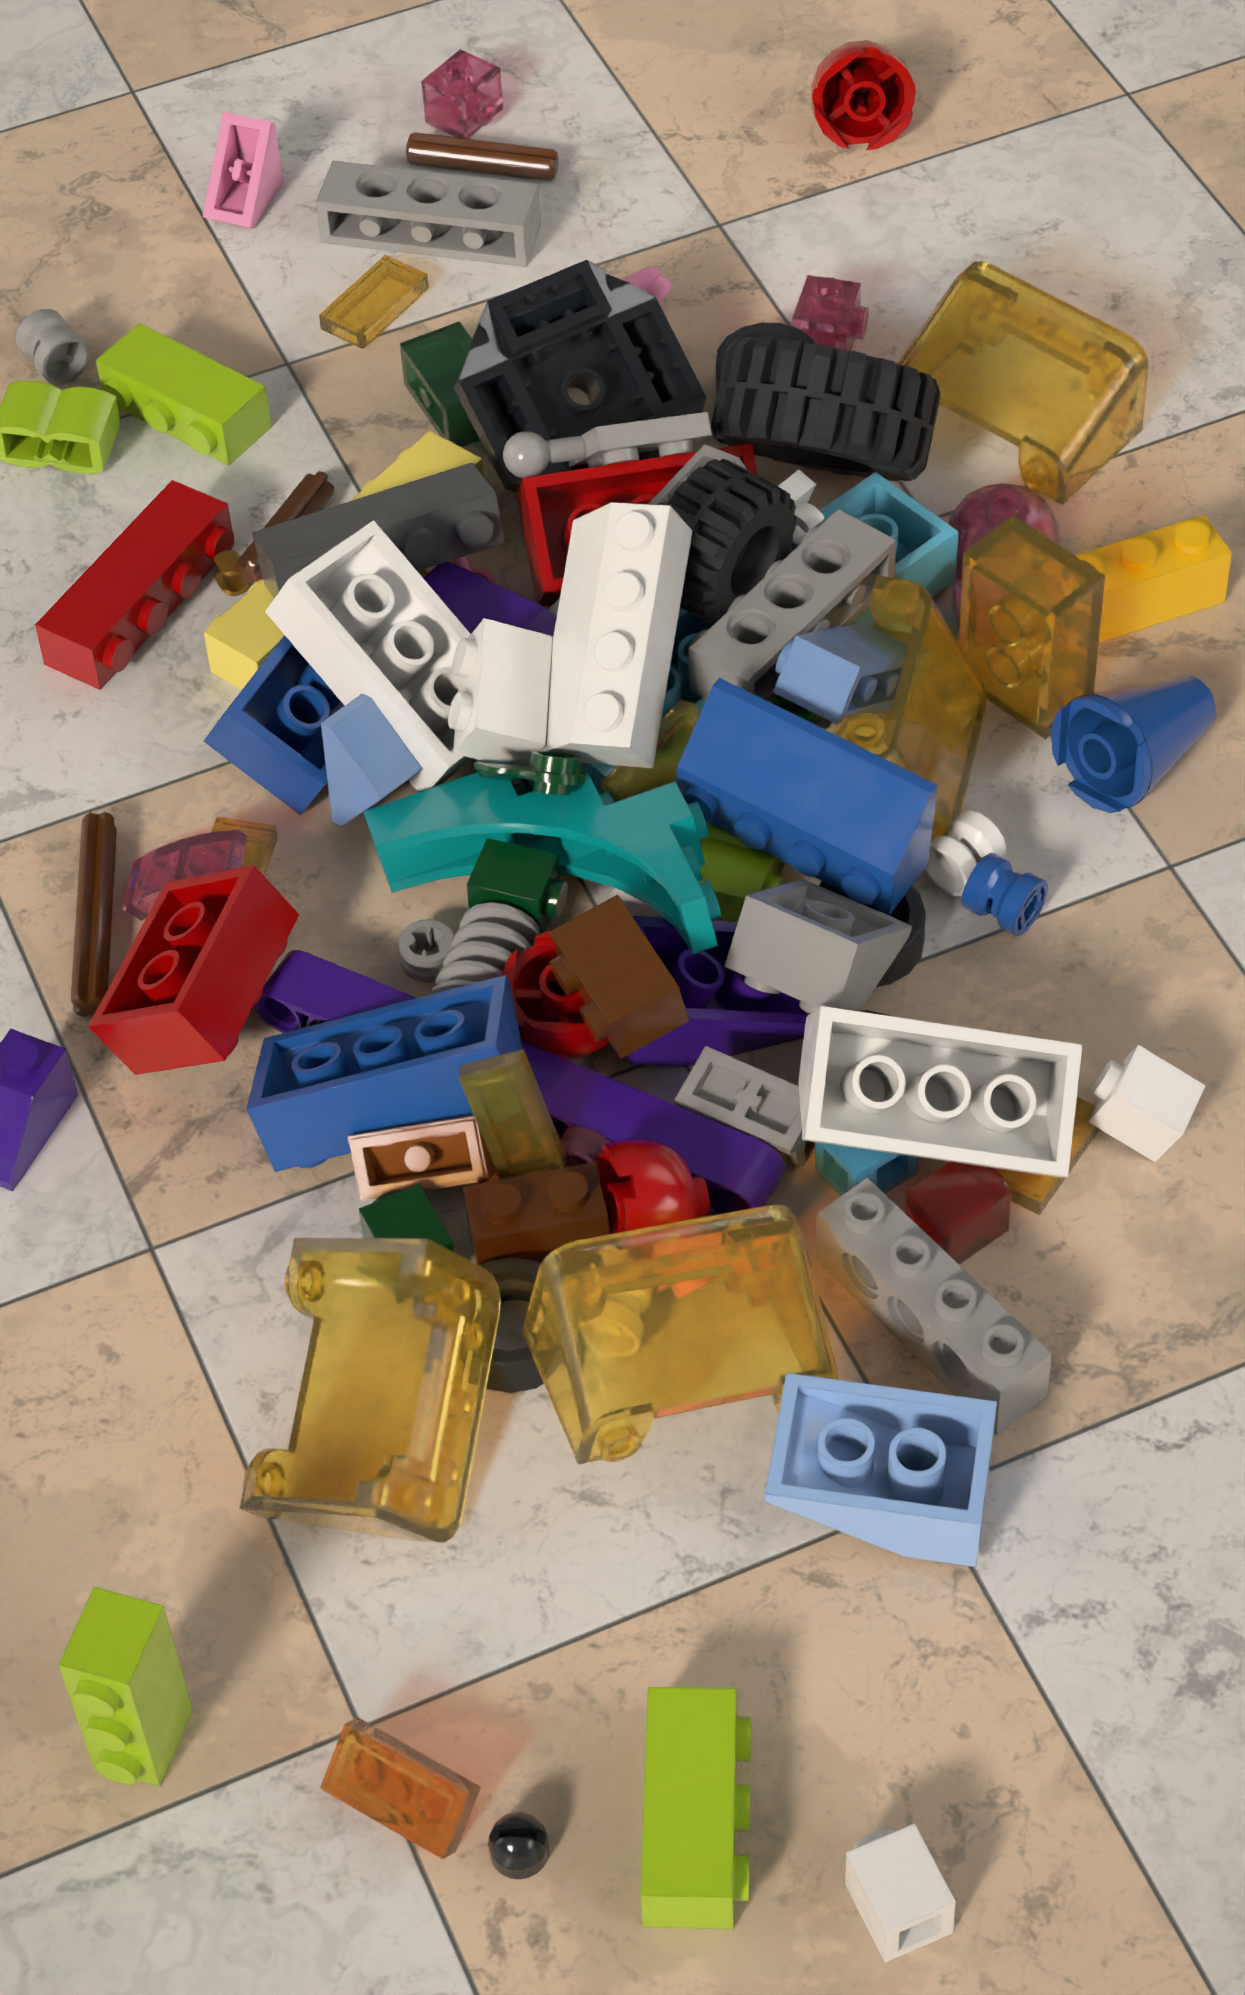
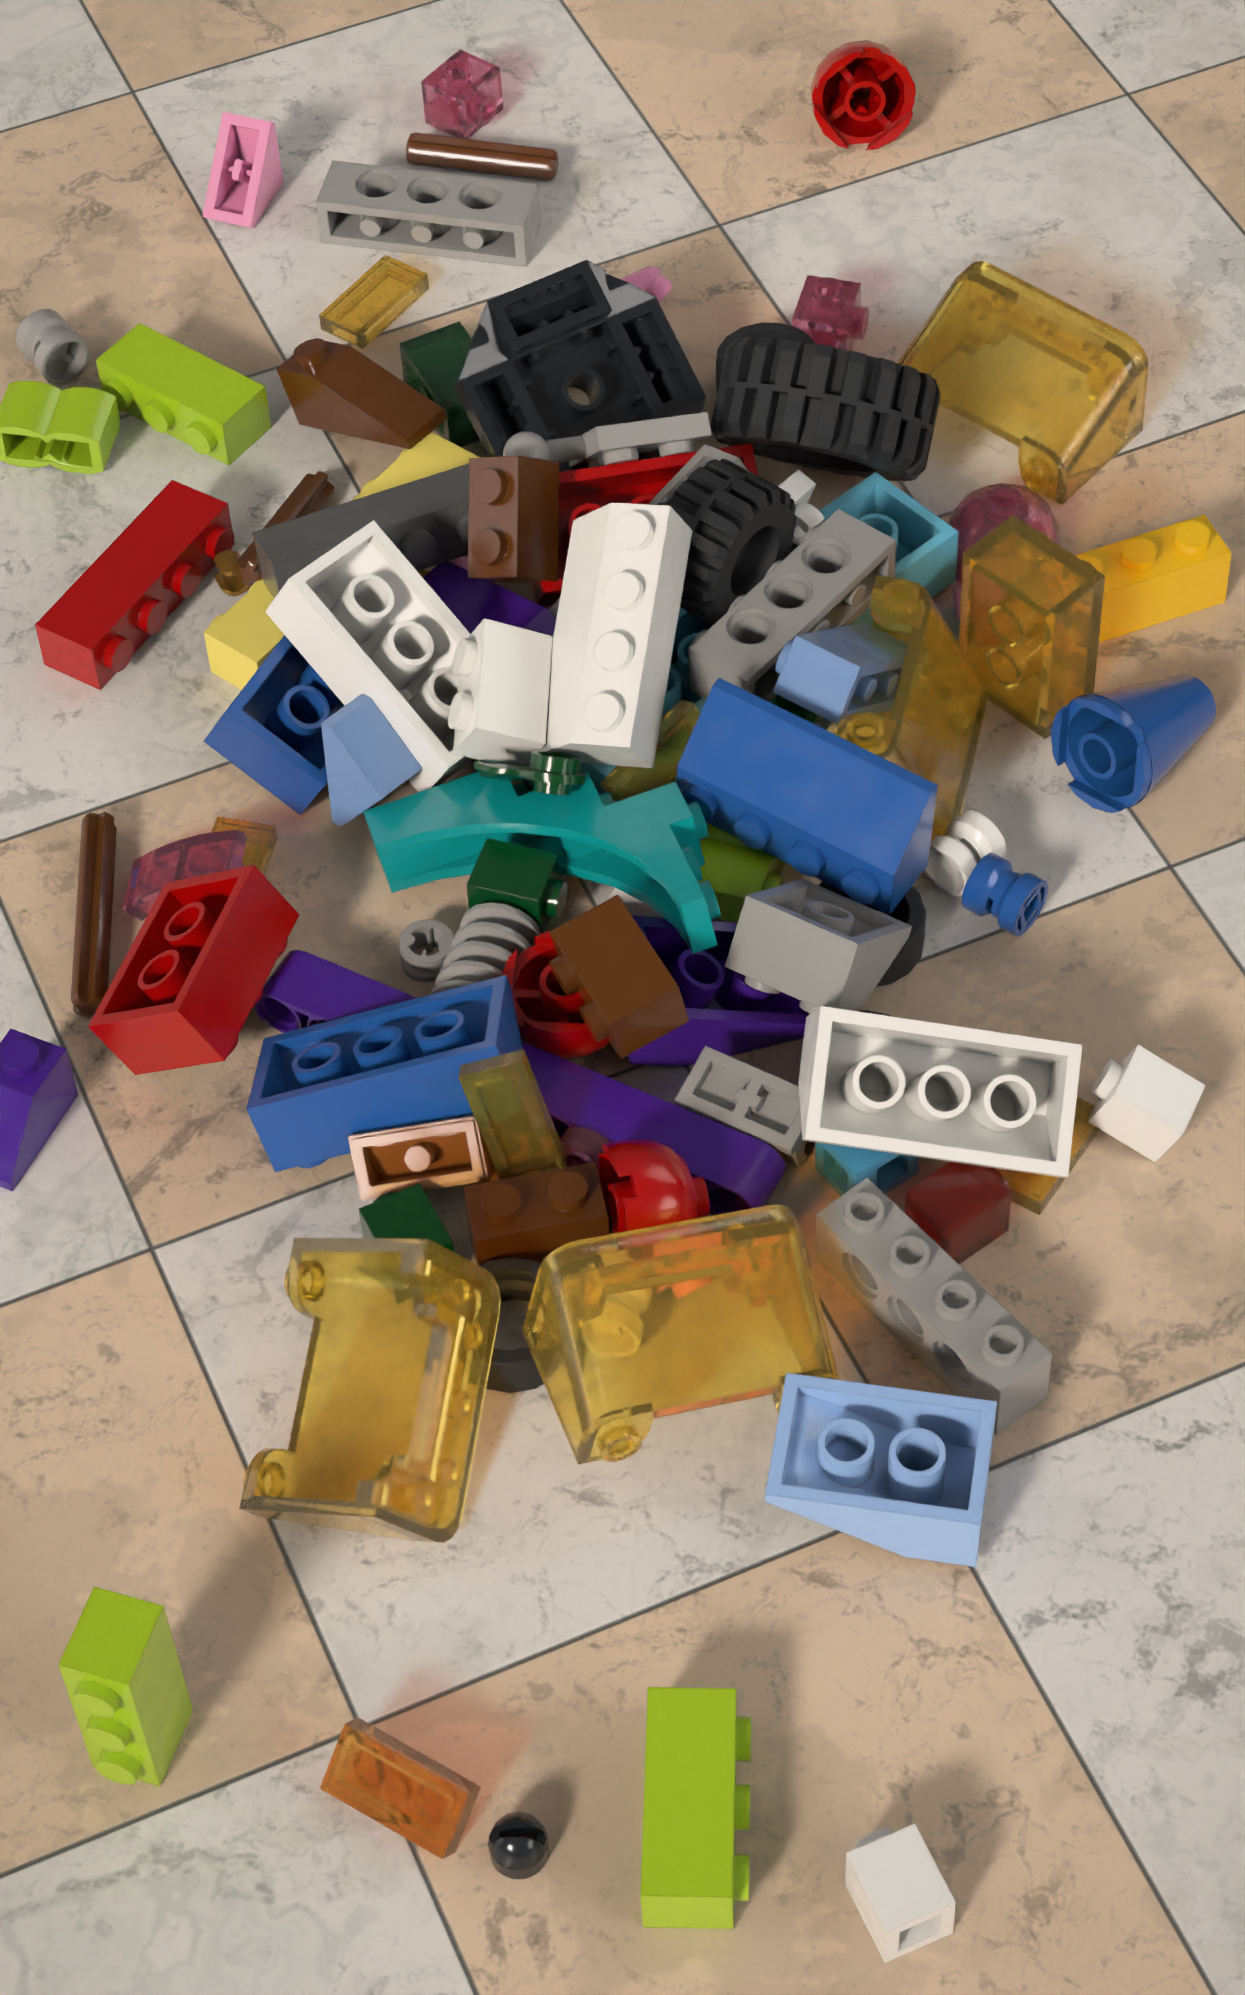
none -> reddish brown slope [276,338,447,449]
none -> reddish brown brick [468,455,559,583]

